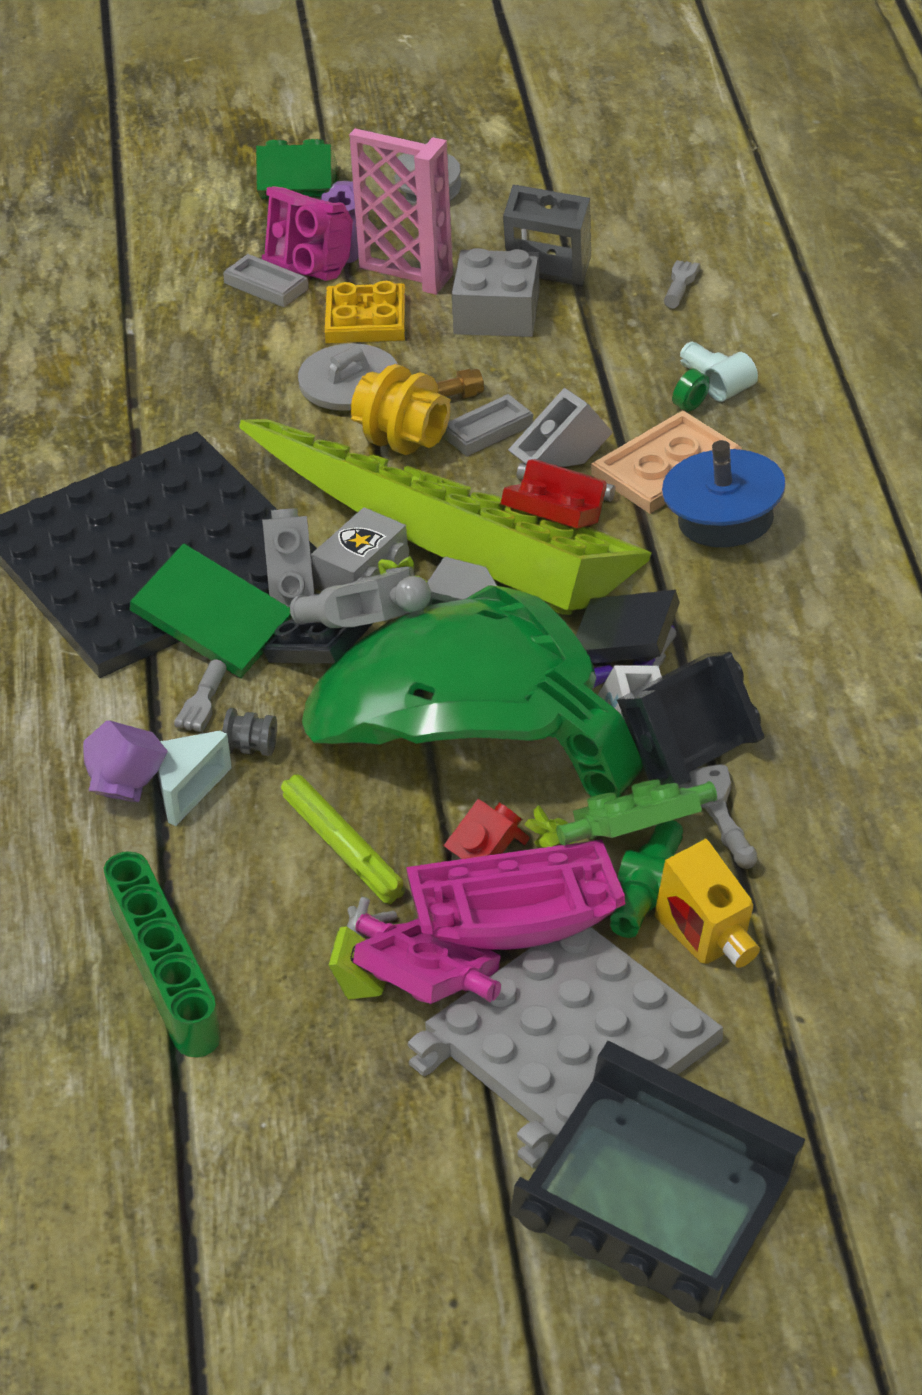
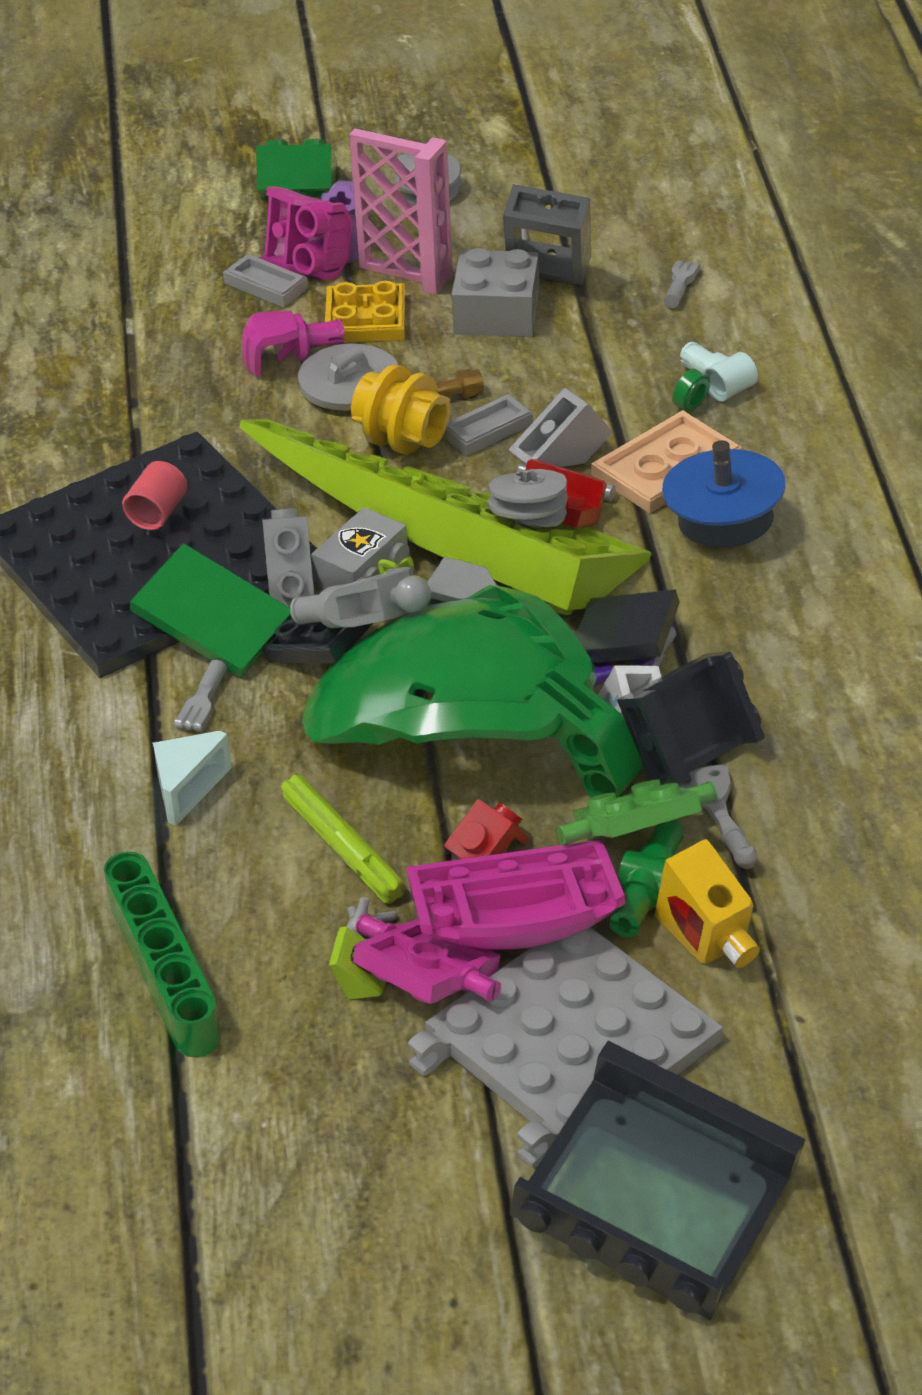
medium lavender piece [83,721,168,802] -> none
dark grey bush [222,708,277,756] -> none
lime plant [524,805,574,848] -> none
none -> coral piece [122,461,188,530]
none -> dark pink piece [242,311,345,377]
none -> light grey piece [488,469,568,527]

